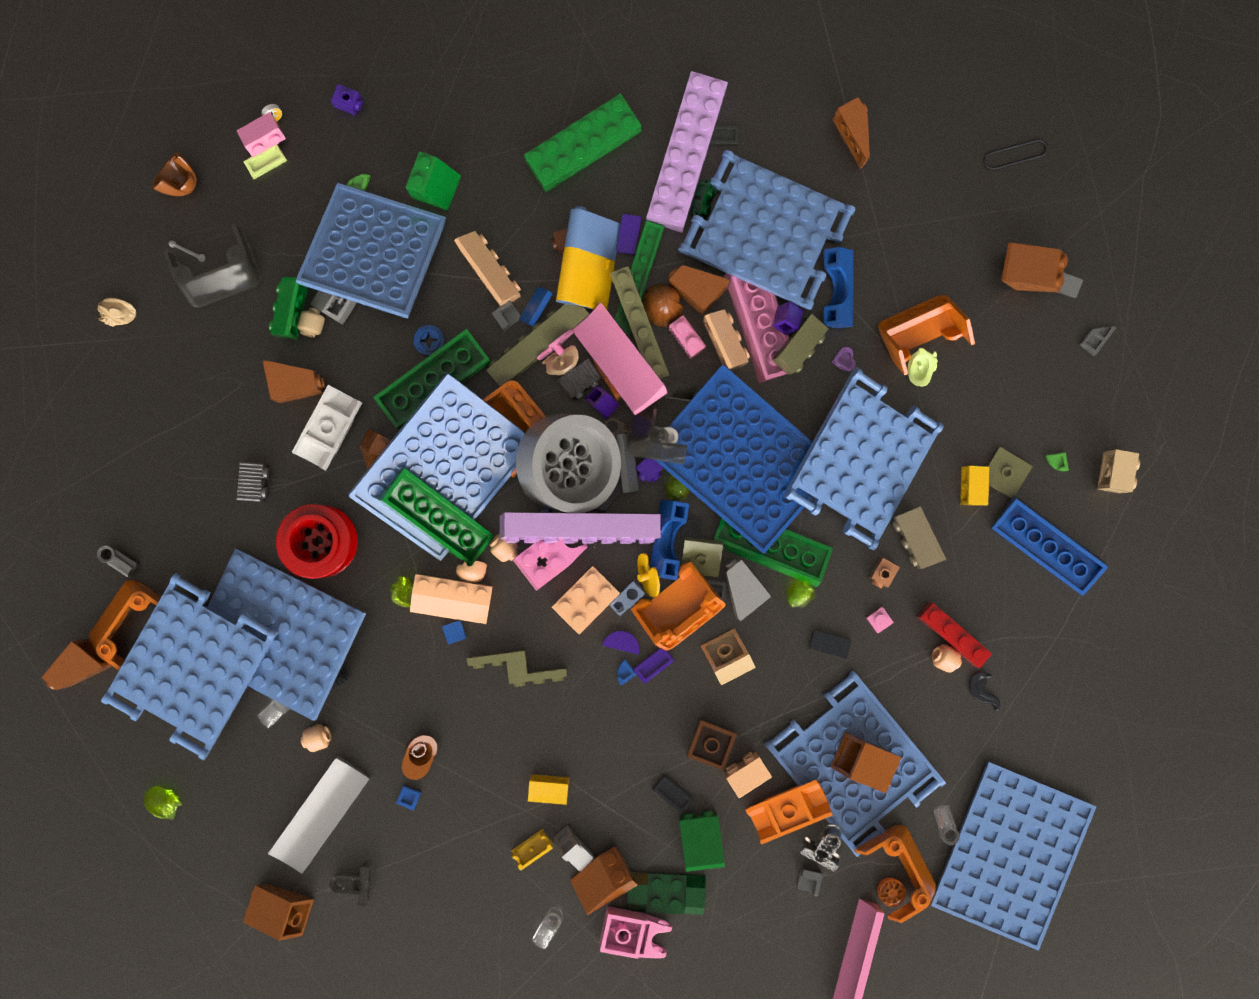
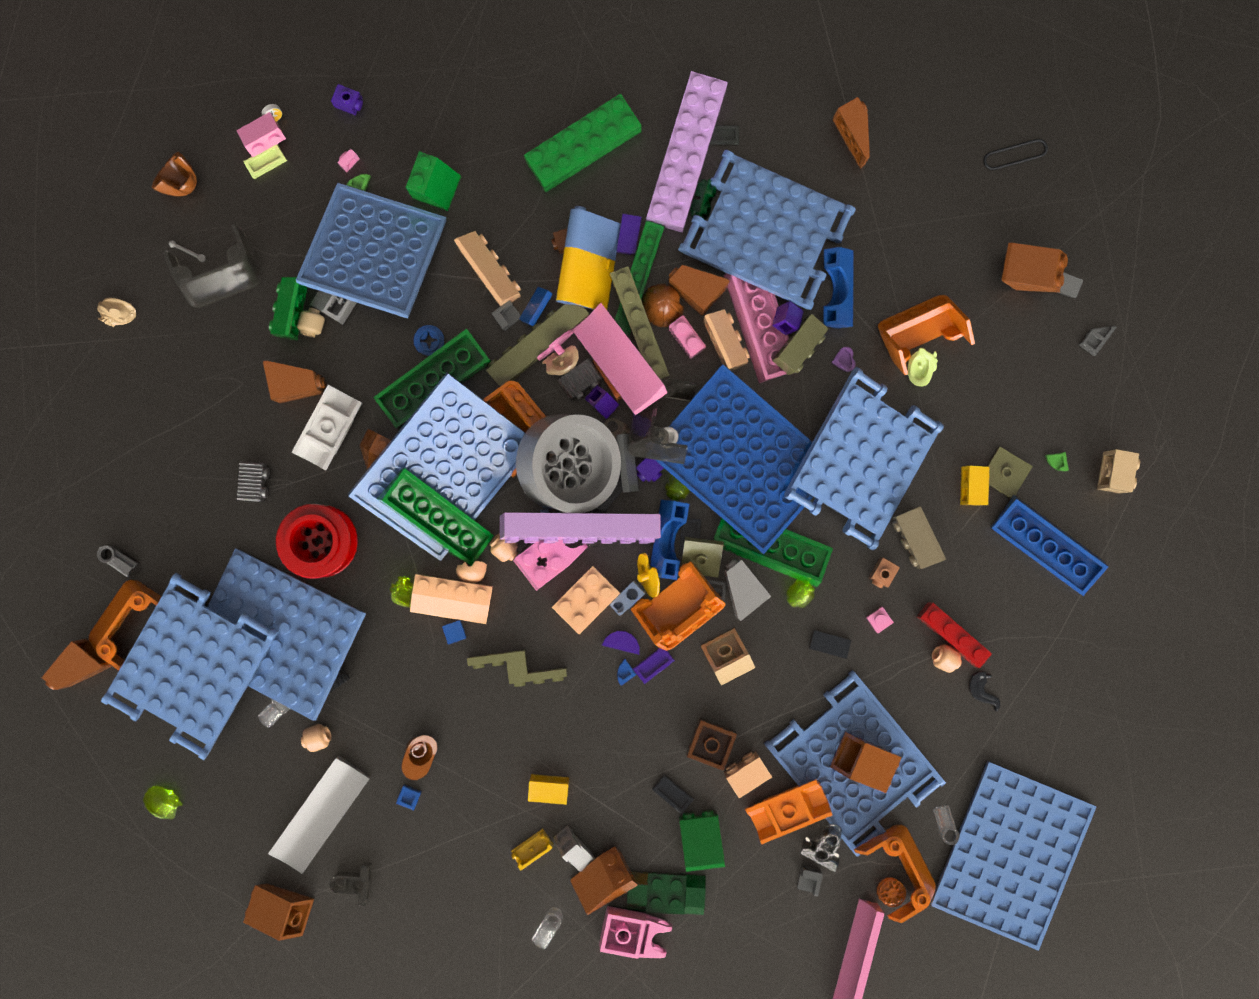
none -> bright pink plate [338,149,360,172]

